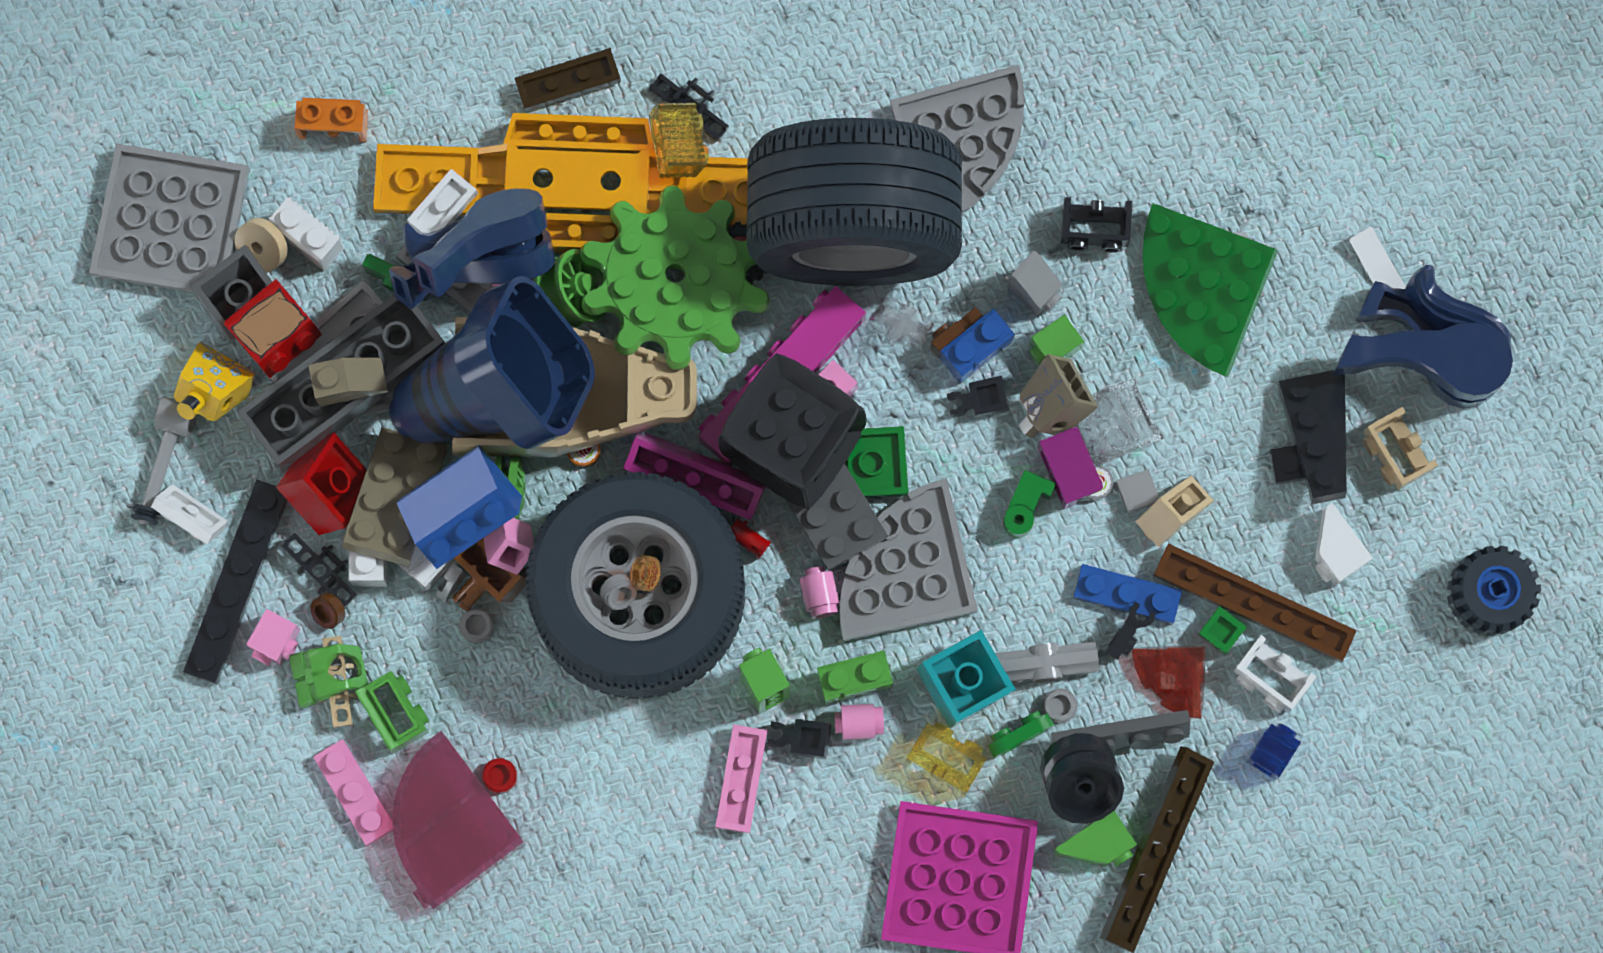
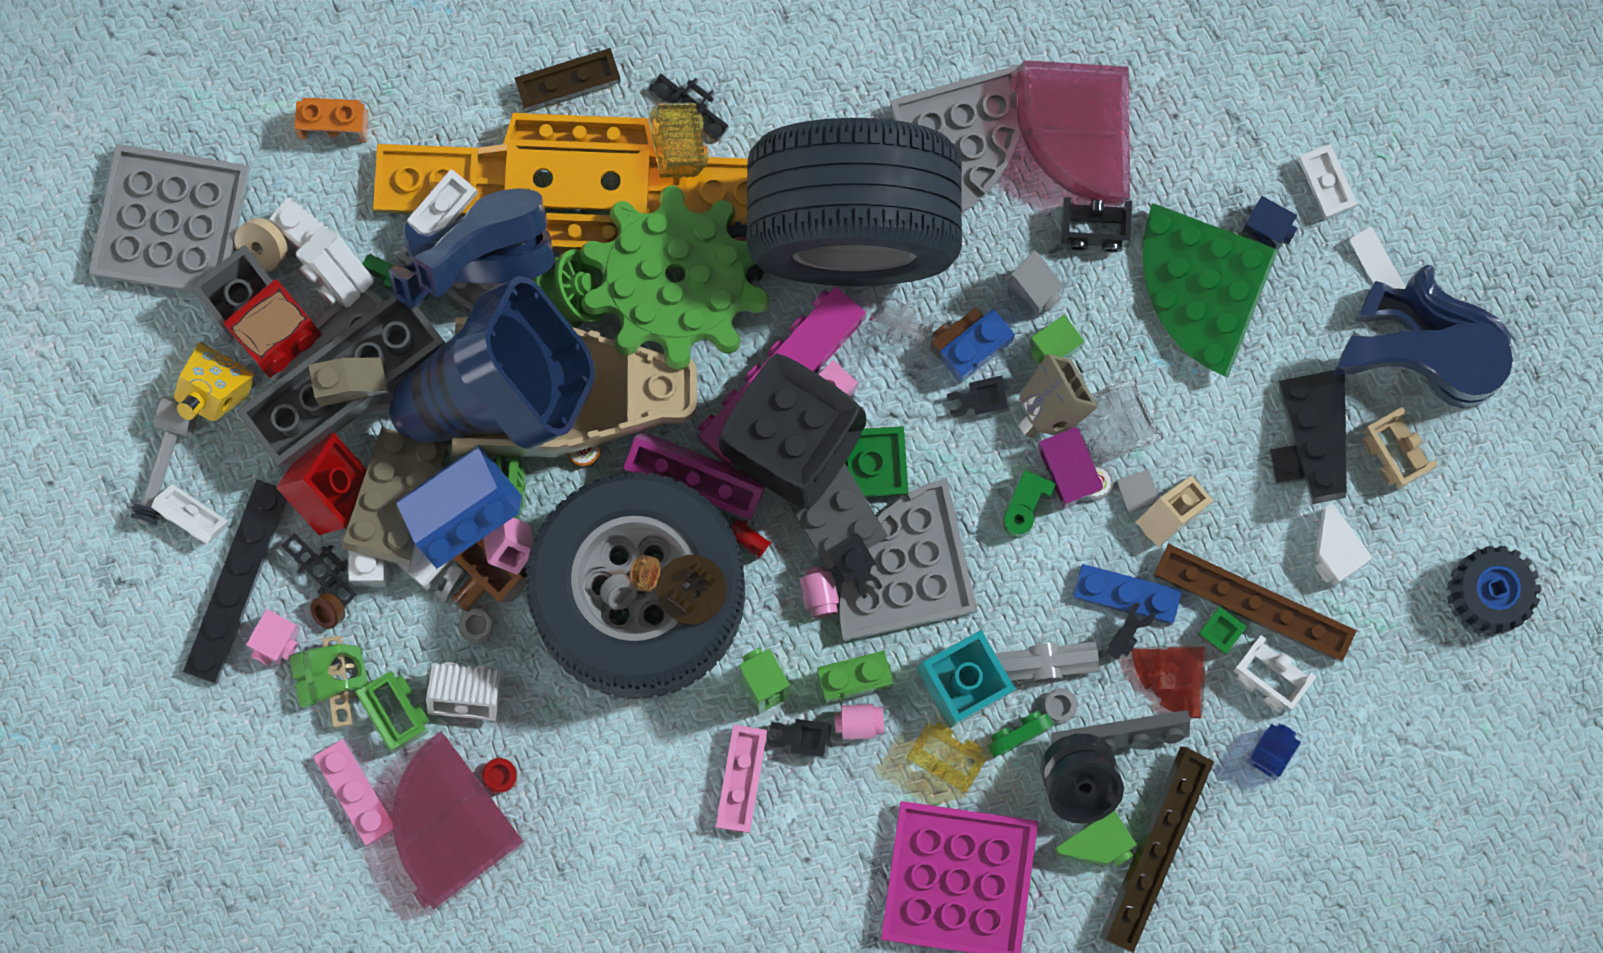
none -> white brick [296,227,374,308]
none -> white brick [426,662,502,721]
none -> dark brown plate [656,555,727,626]
none -> black plate [828,533,883,599]
none -> clear pink brick [1011,60,1130,206]
none -> dark blue brick [1242,196,1298,250]
none -> white plate [1298,144,1357,220]

